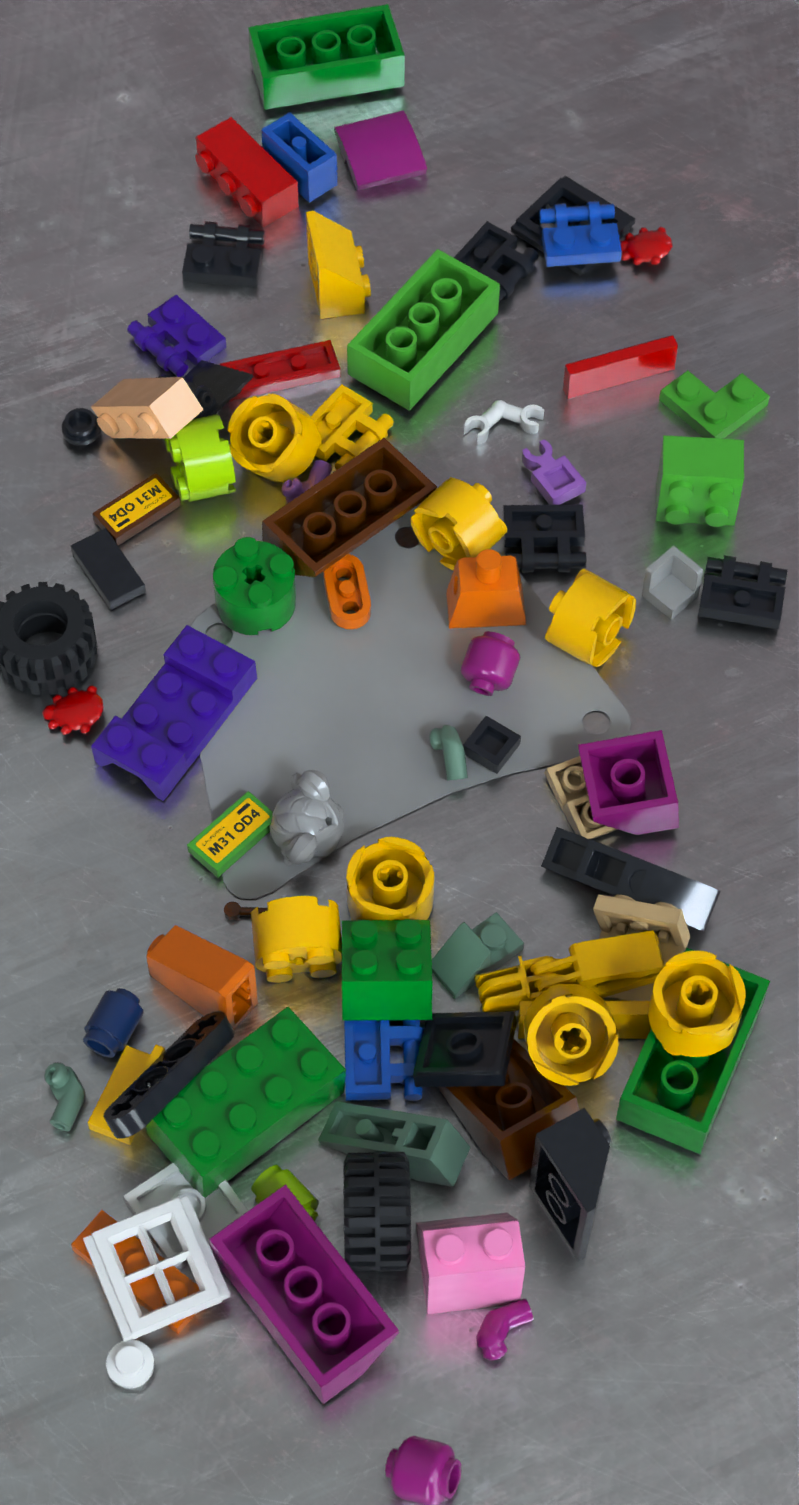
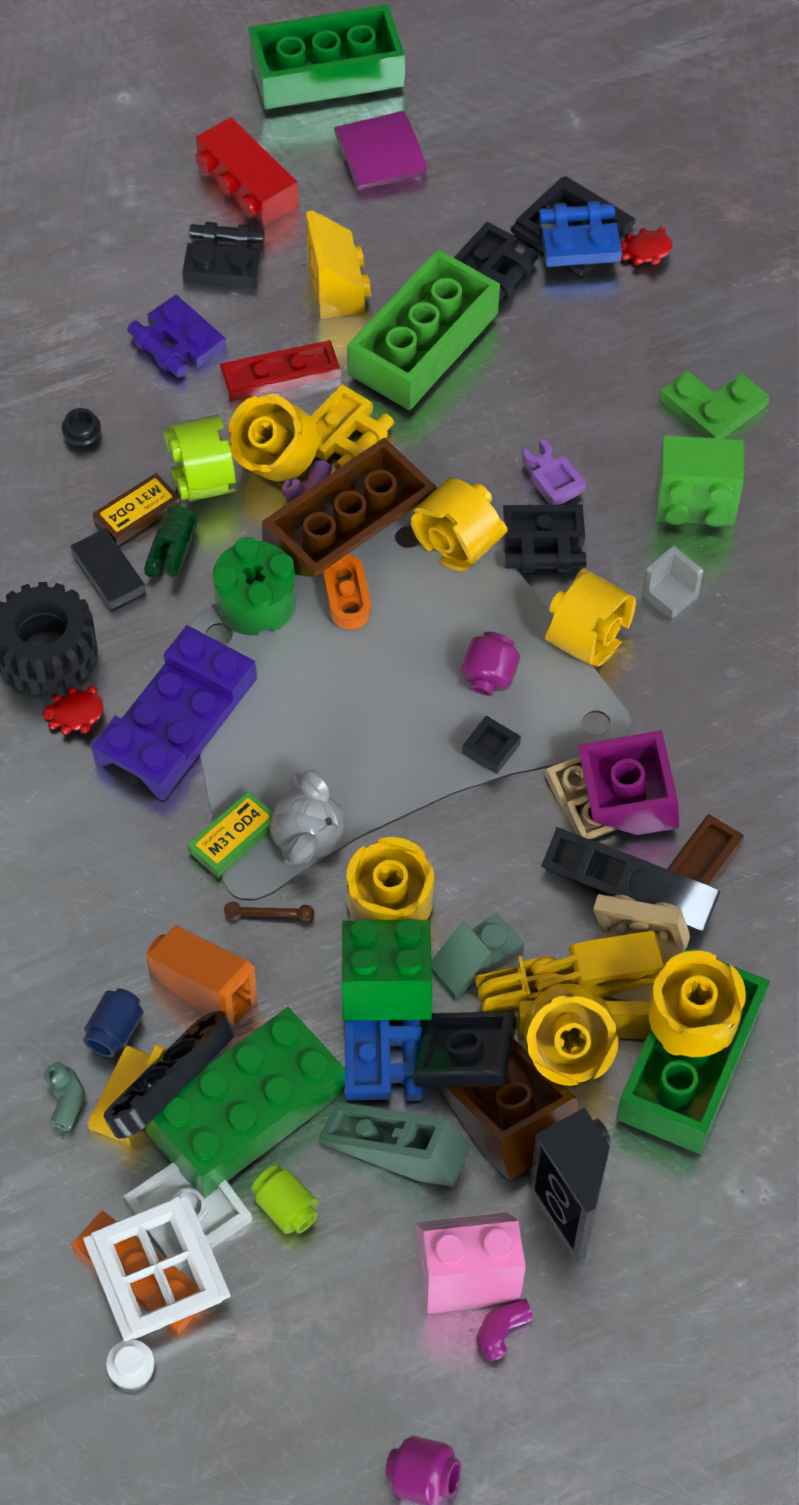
light nougat brick [91,377,204,439] -> none
black hinge [156,360,253,420] -> none
magenta slope [209,1184,399,1404] -> none
yellow brick [251,896,342,983] -> none
blue brick [261,112,337,203] -> none
black tyre [343,1152,411,1272] -> none
sand green arm [430,725,468,781] -> none
orange torso [446,549,526,629] -> none
white arm [464,400,544,445] -> none
red tile [563,336,678,399] -> none
black plate [698,555,788,629] -> none
none -> dark green hinge [144,505,199,577]
none -> reddish brown tile [667,814,744,886]

